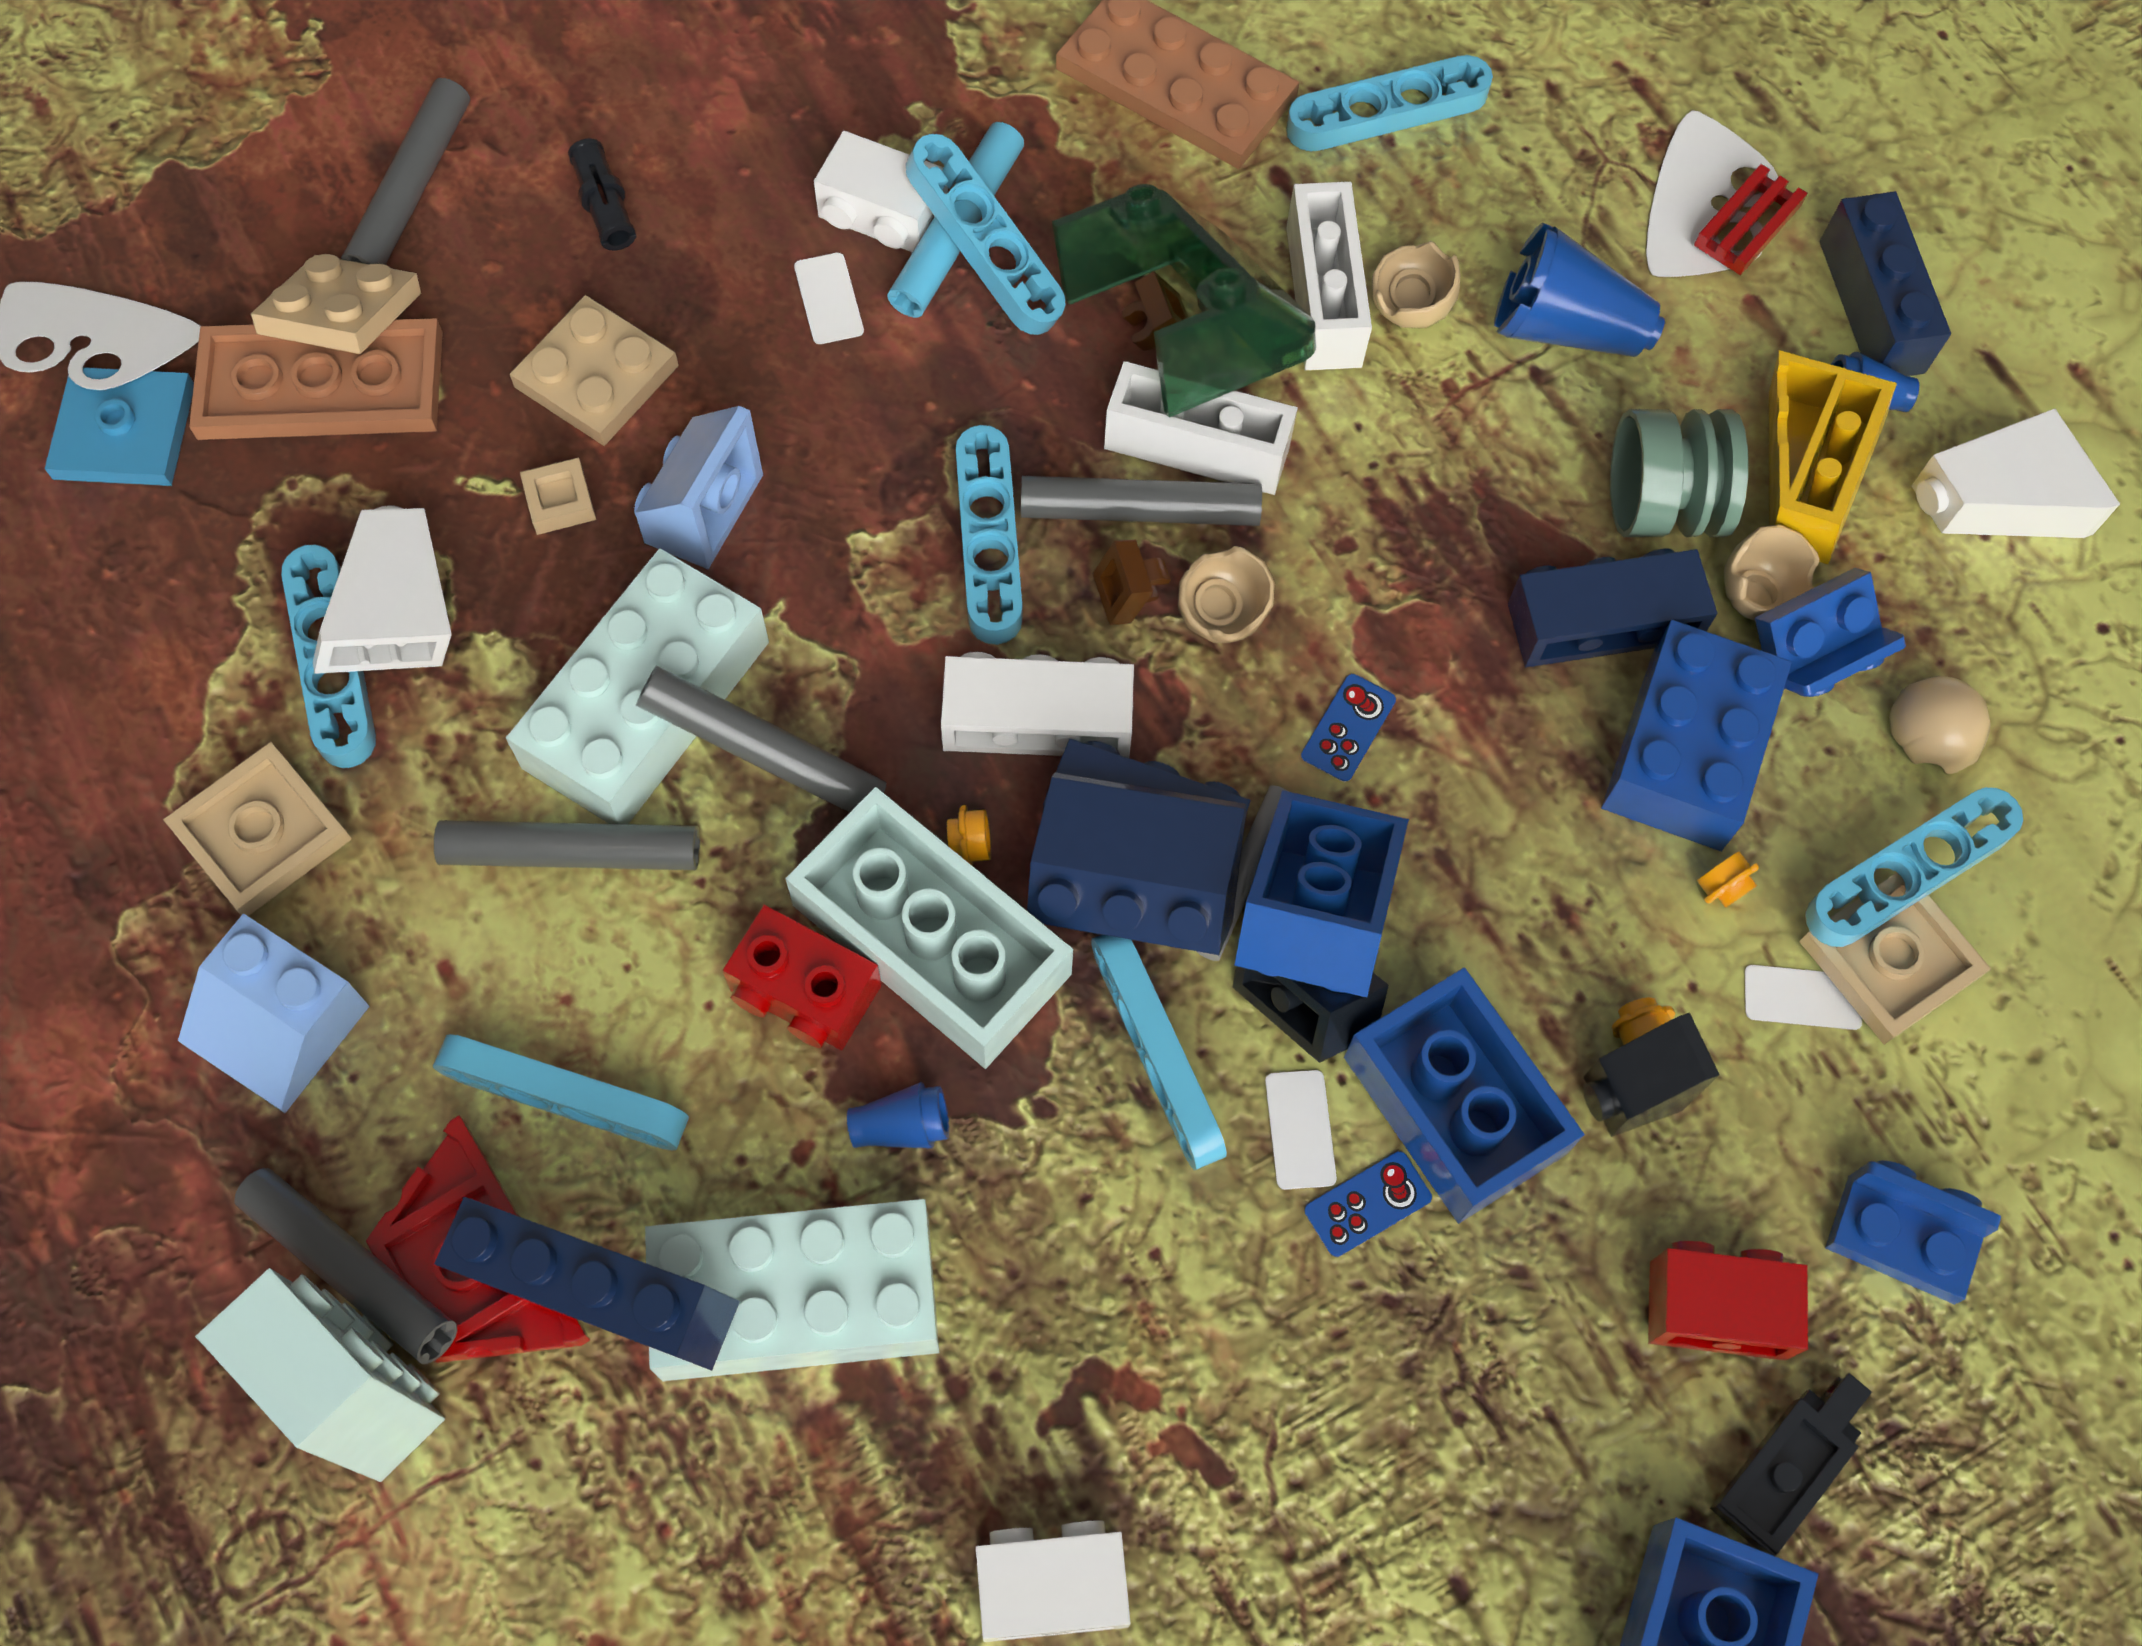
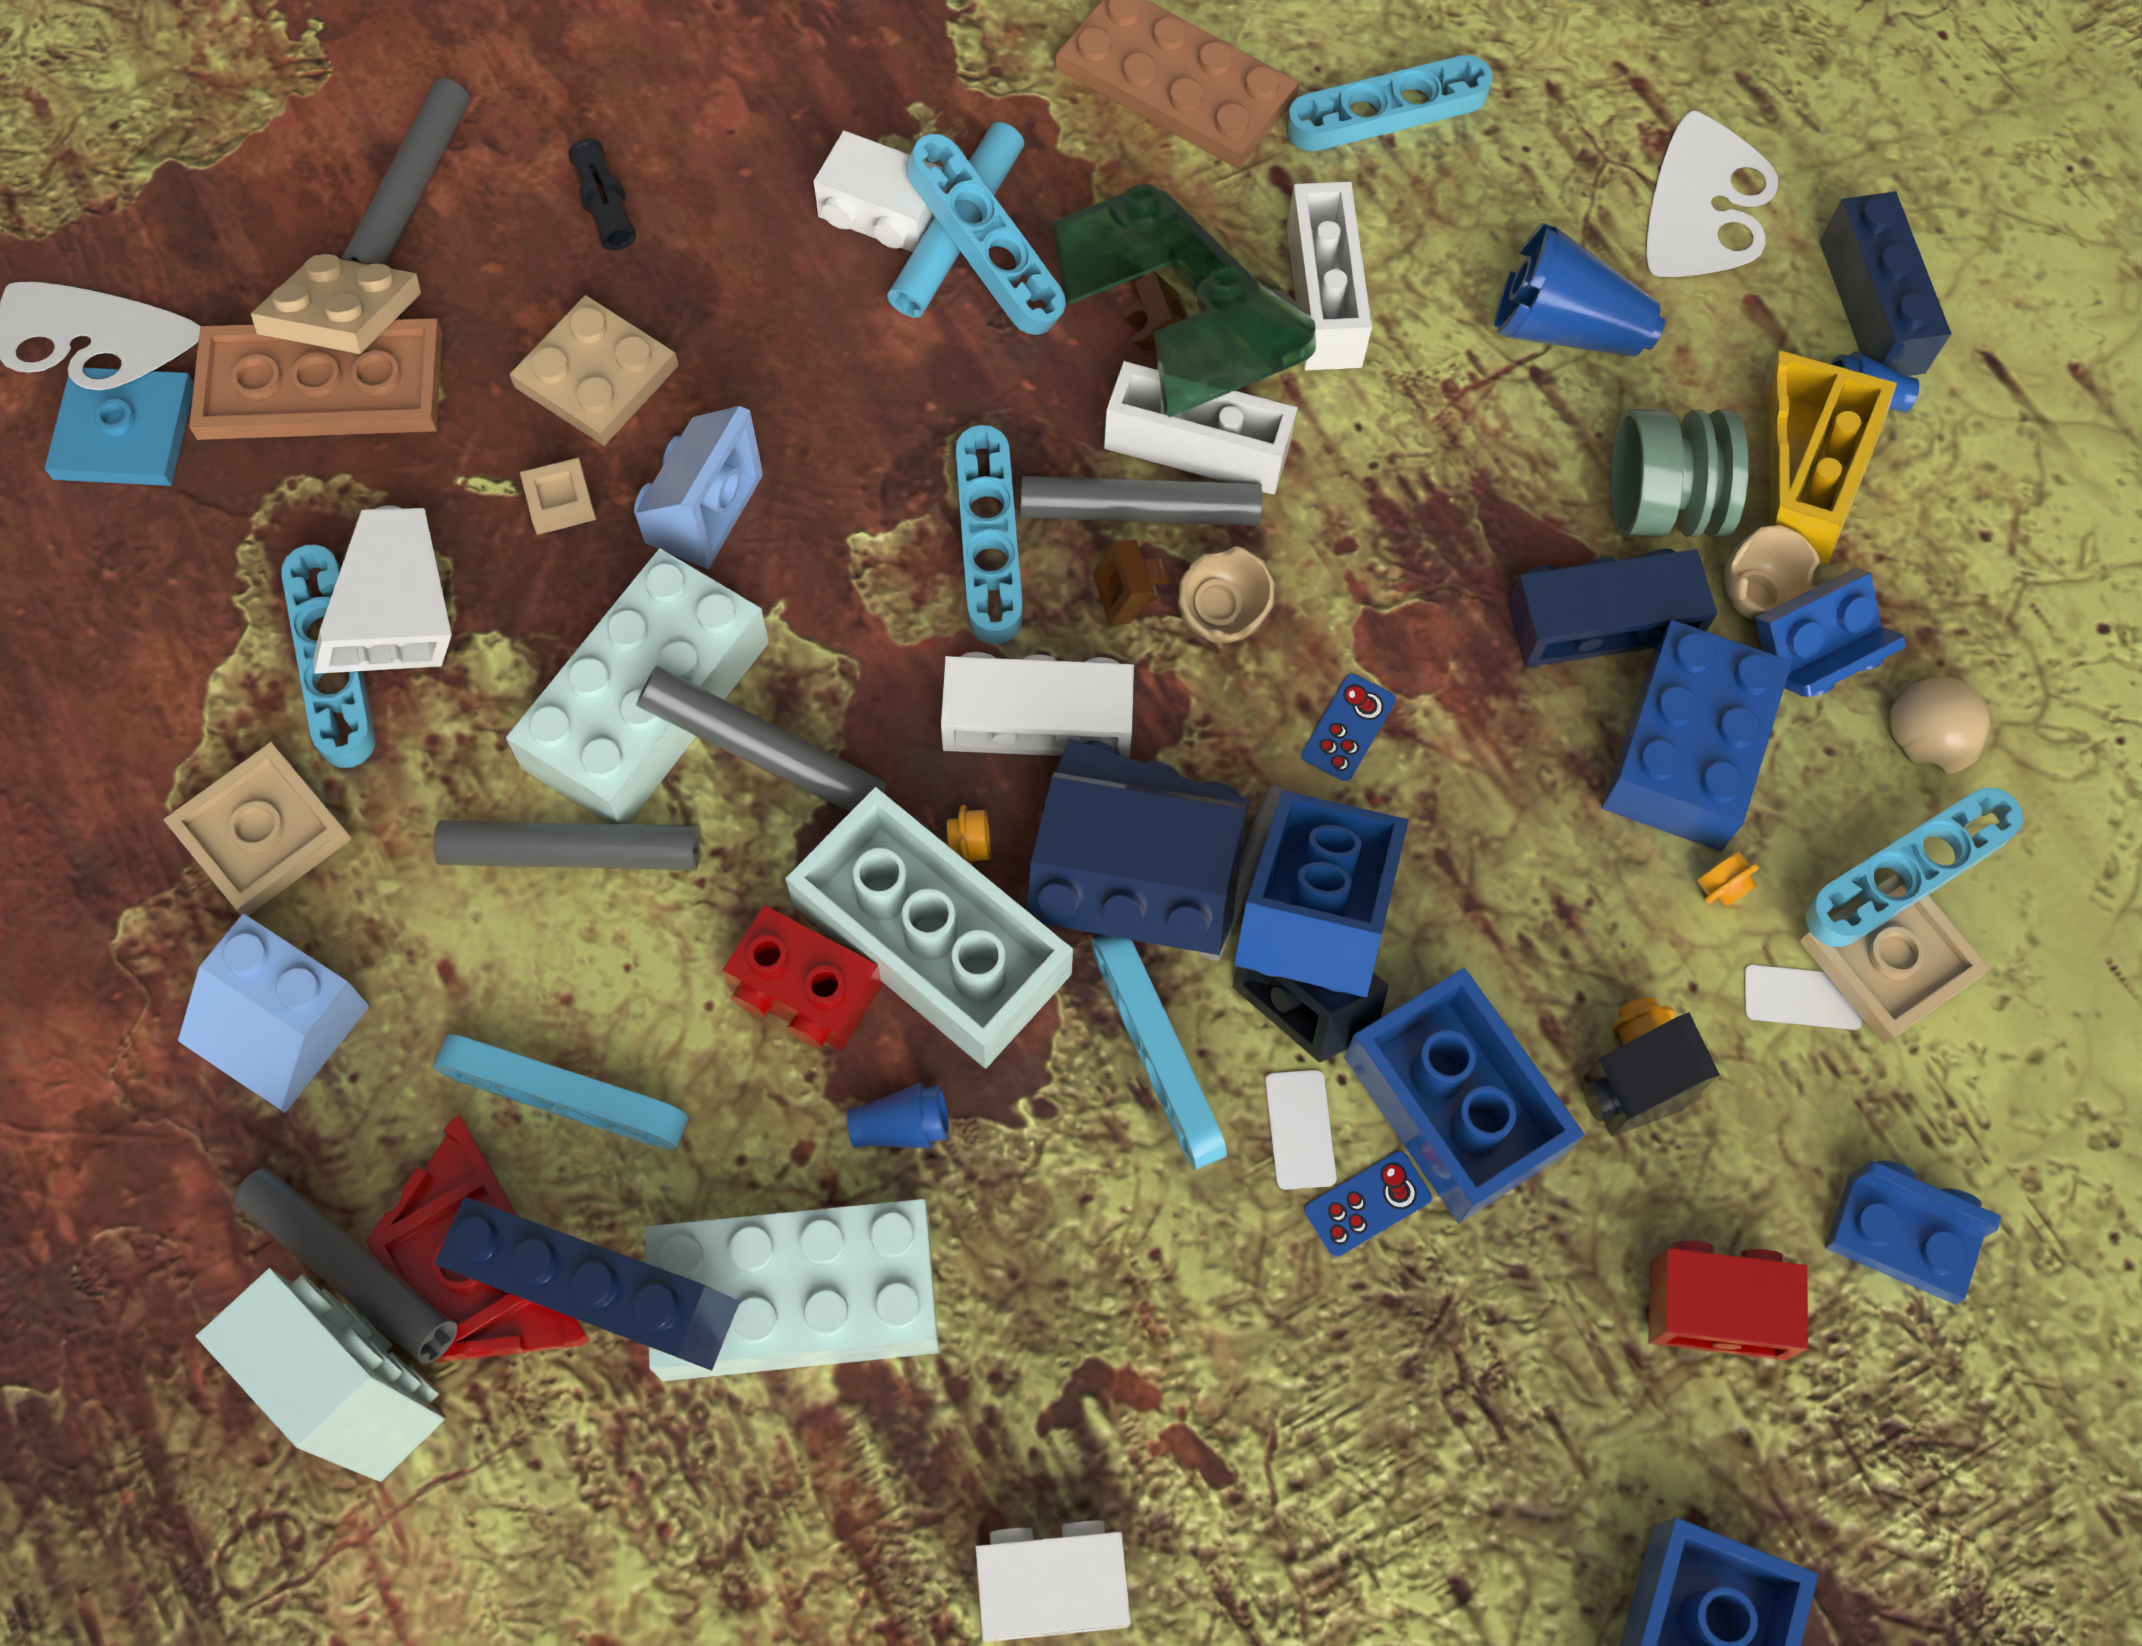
white sticker [794,253,864,344] -> none
tan hair [1372,241,1461,329] -> none
red tile [1694,164,1808,276] -> none
black hinge [1710,1373,1872,1556] -> none
white slope [1912,409,2120,538] -> none

